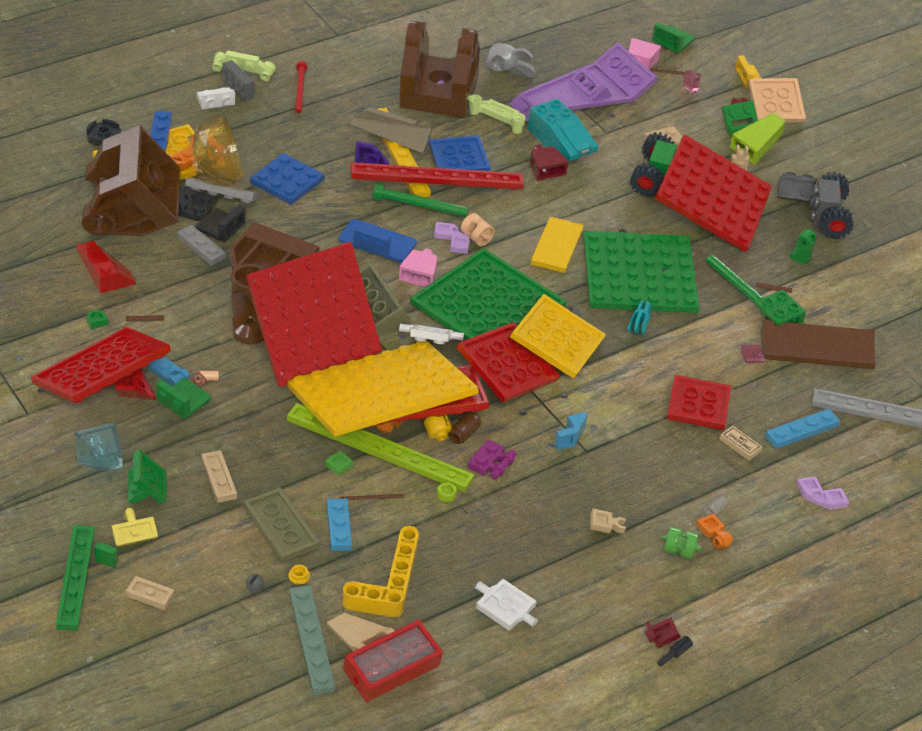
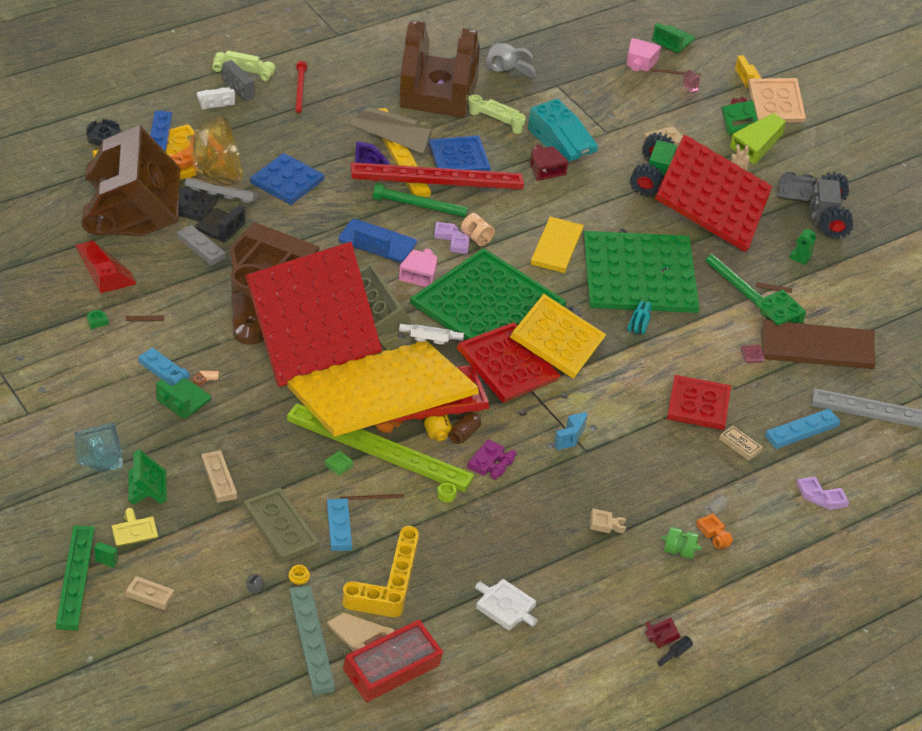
red plate [31,327,171,403] -> none
red slope [115,368,156,400] -> none
medium lavender wing [509,42,658,123] -> none

